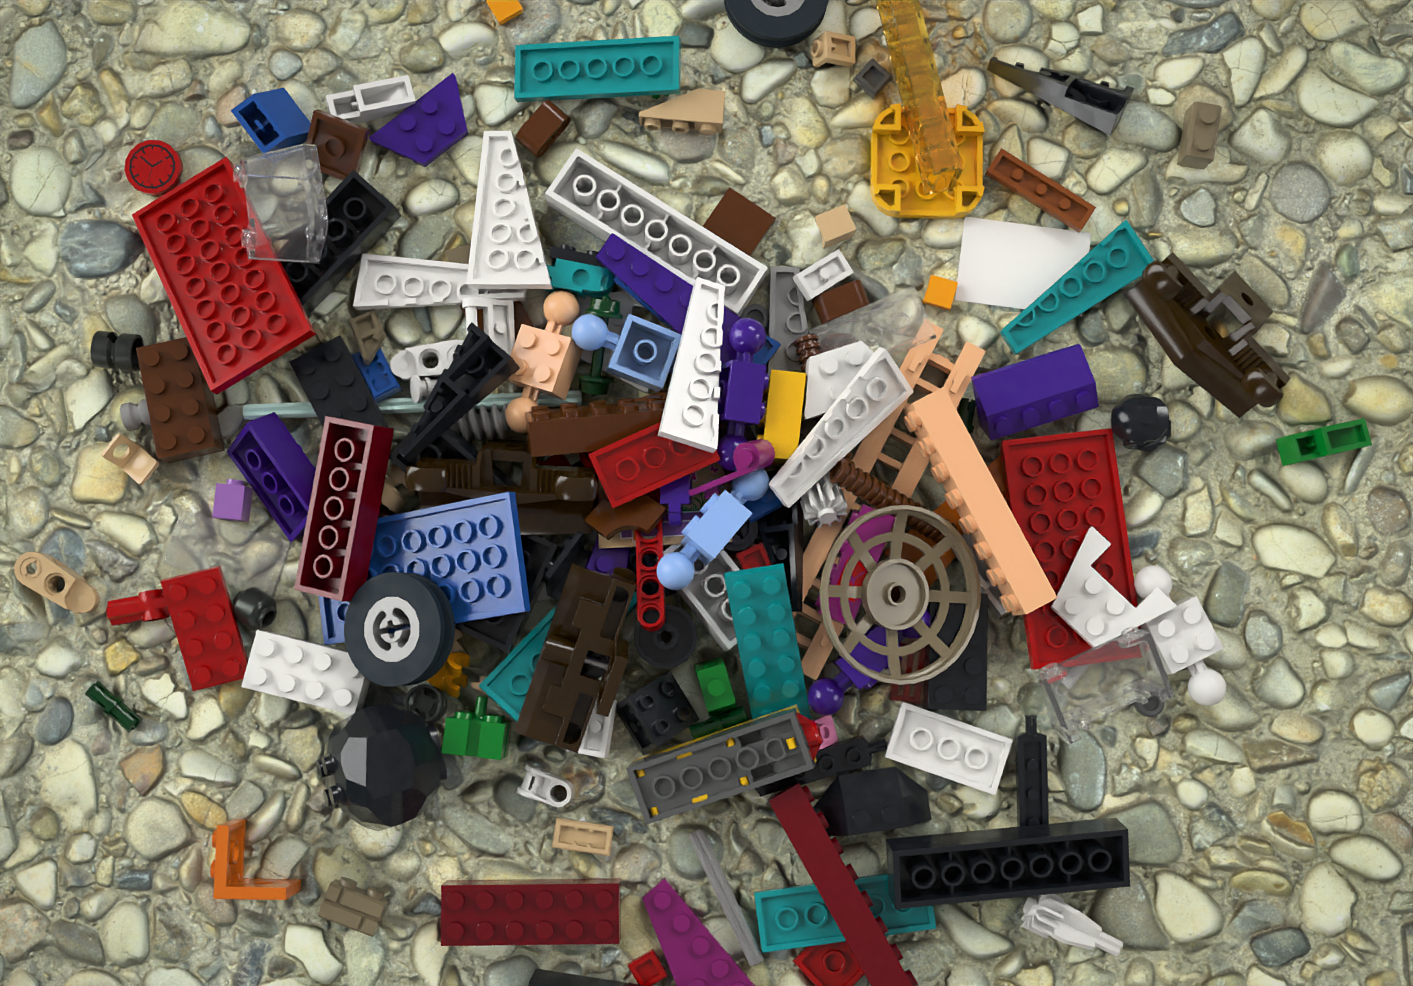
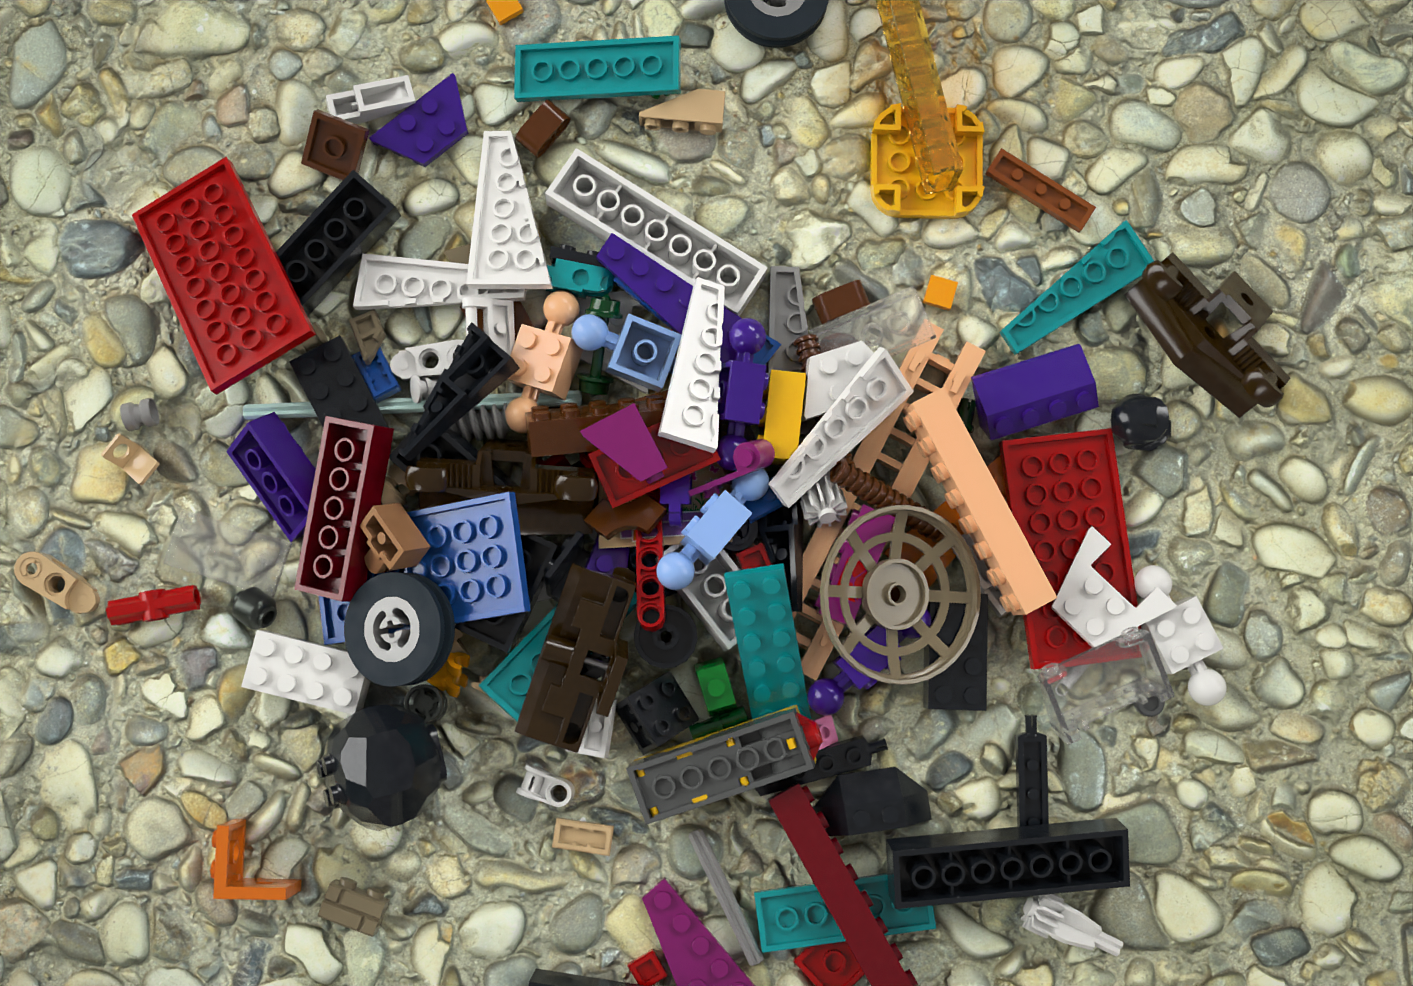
dark green pin [85,681,142,733] -> none
pearl dark grey wheel [90,331,144,371] -> none
red tile [124,140,183,196] -> none
reddish brown brick [136,337,225,463] -> none
red plate [160,565,248,691] -> none
medium lavender brick [212,479,253,522] -> none
blue slope [231,88,311,165] -> none
clear windscreen [233,144,328,263] -> none
dark red brick [441,878,621,946] -> none
green brick [442,696,512,760] -> none
reddish brown tile [702,187,776,257] -> none
dark grey tile [741,304,769,329] -> none
white plate [793,249,854,302] -> none
tan bracket [811,31,855,67] -> none
tan panel [815,204,856,249] -> none
dark grey tile [853,58,893,99] -> none
white plate [884,702,1013,795] -> none
clear red tile [890,643,926,704] -> none
white sticker [955,217,1091,317] -> none
black wedge [987,57,1134,135] -> none
dark tan brick [1177,102,1222,169] -> none
green slope [1275,418,1372,466] -> none
none -> medium nougat brick [360,503,430,574]
none -> magenta slope [580,403,667,484]

